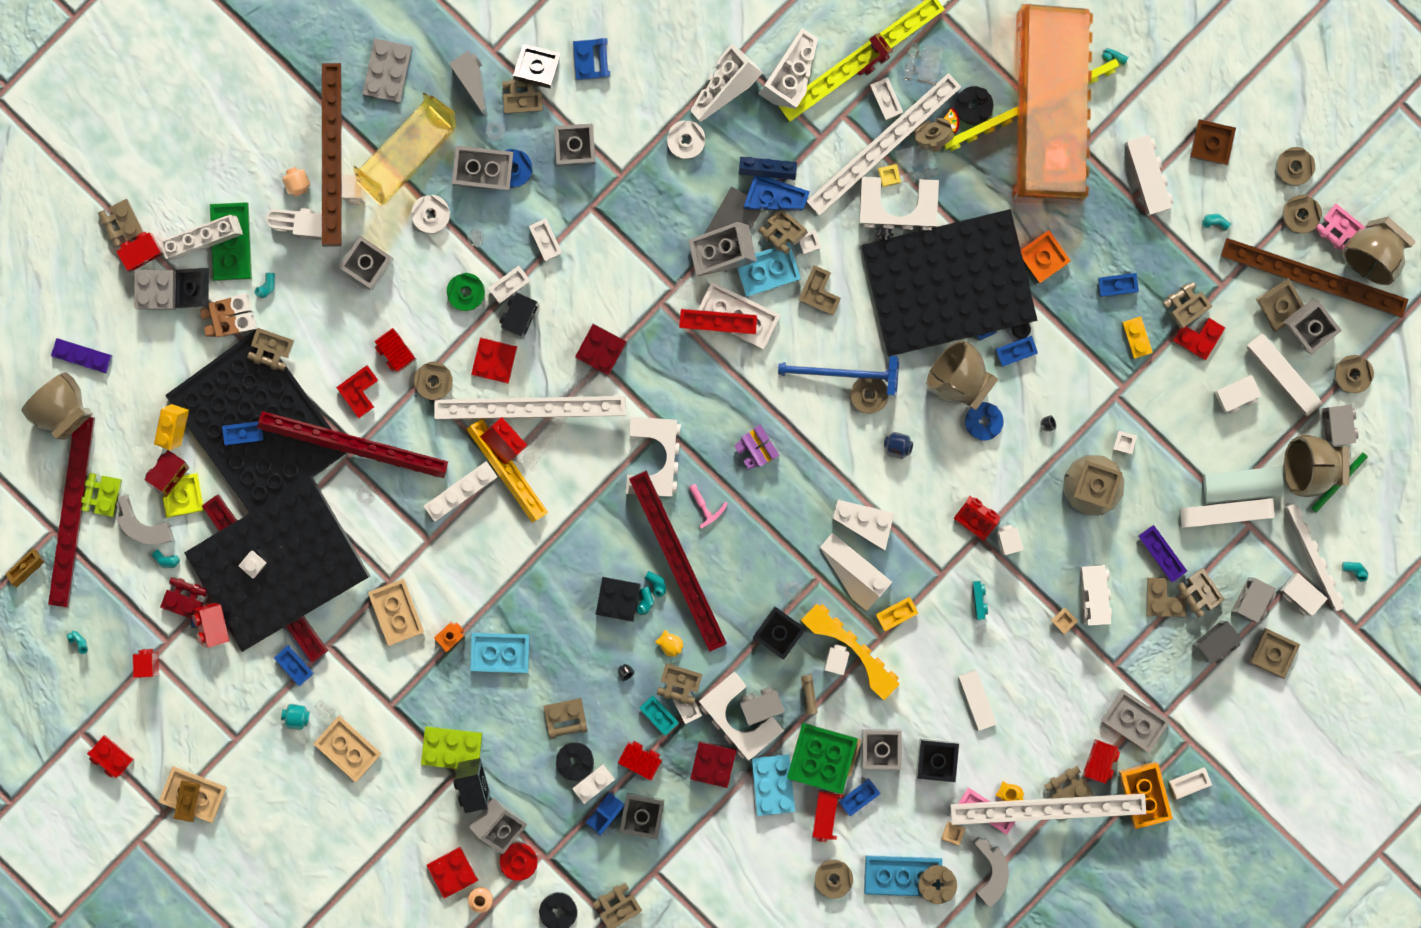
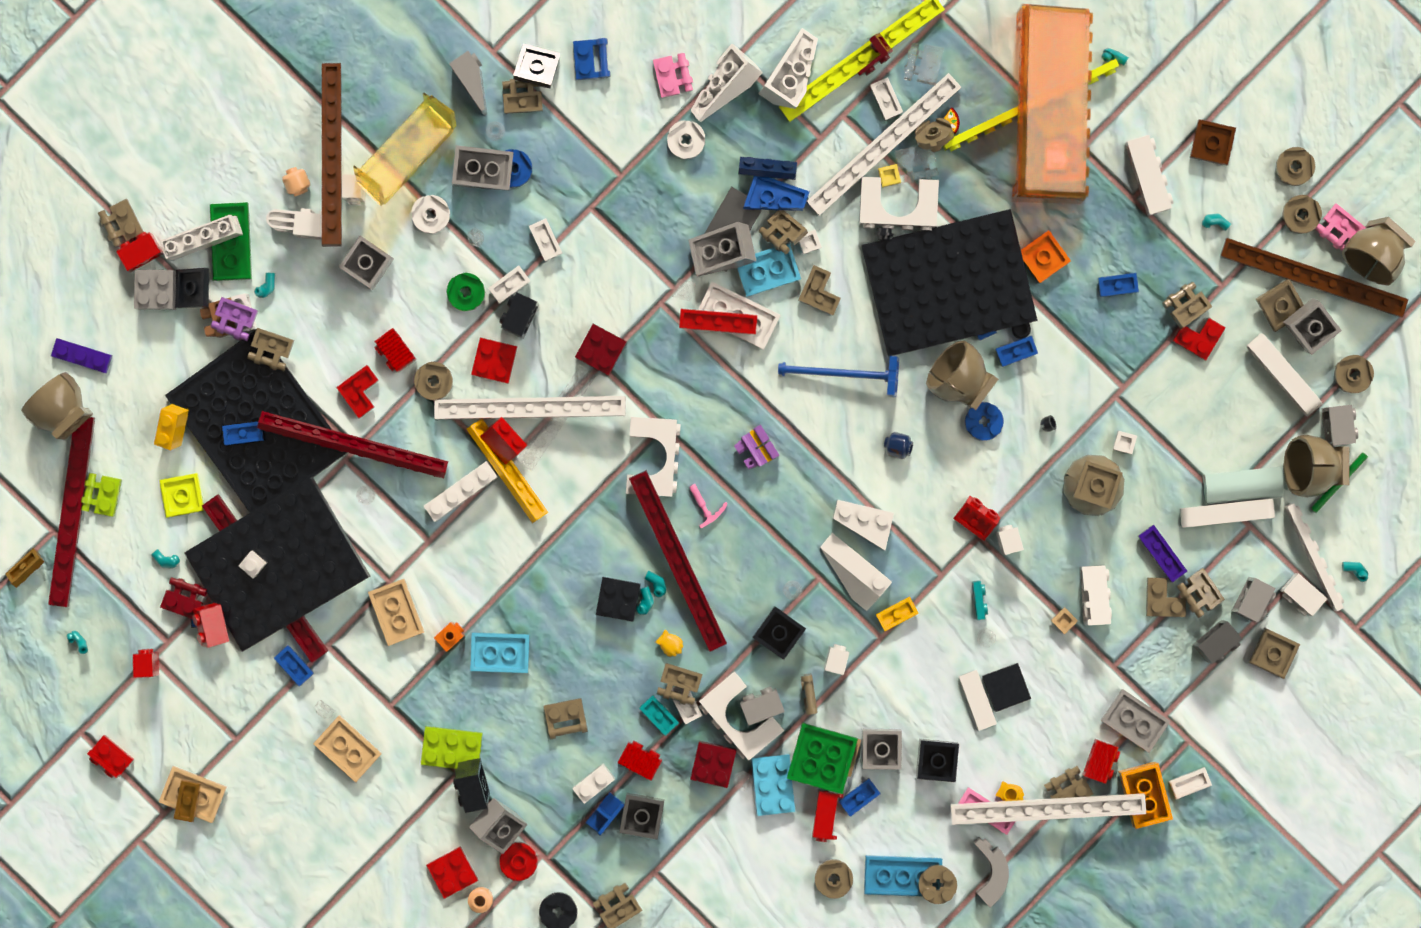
light grey arch [116,495,175,545] -> none
dark red brick [144,450,189,498] -> none
teal head [281,704,310,730] -> none
light grey plate [363,38,413,103] -> none
light grey brick [554,124,596,167] -> none
black plate [556,742,594,781] -> none
black hinge [618,664,635,681] -> none
yellow arch [801,603,900,700] -> none
dark tan plate [850,378,888,414] -> none
tan tile [941,821,966,846] -> none
black plate [955,86,994,125] -> none
yellow plate [1122,316,1153,359] -> none
white brick [1214,375,1261,414] -> none
none -> medium lavender plate [211,297,258,341]
none -> bright pink plate [653,53,693,98]
none -> black tile [982,663,1031,712]

